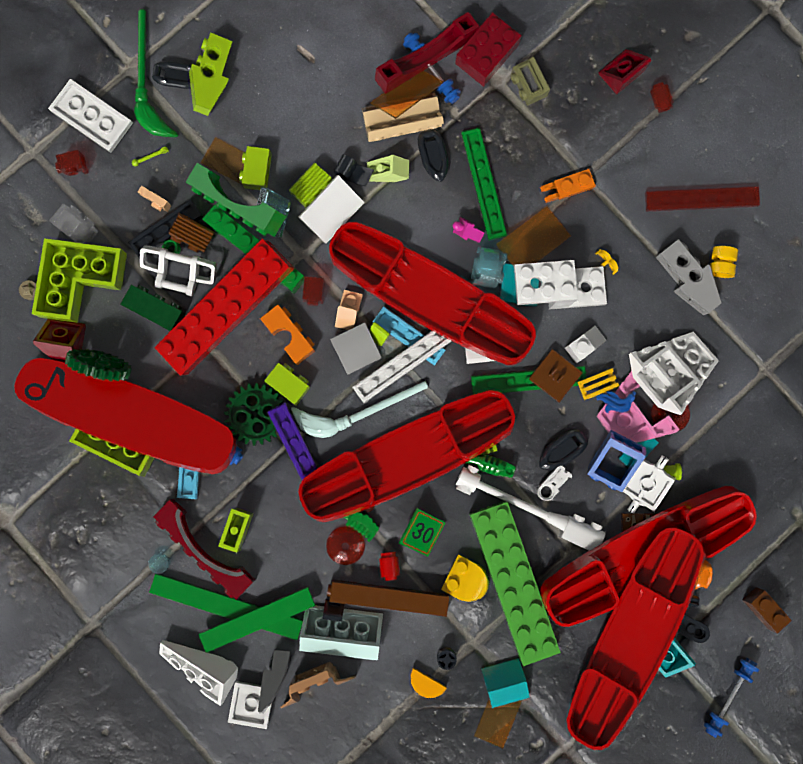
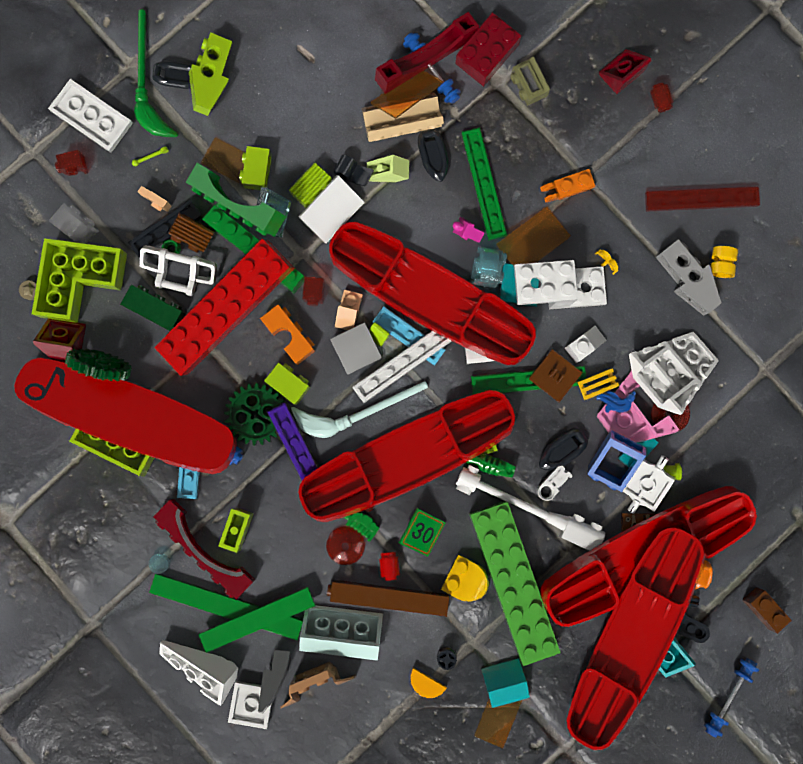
black tile [323,599,345,622] -> none

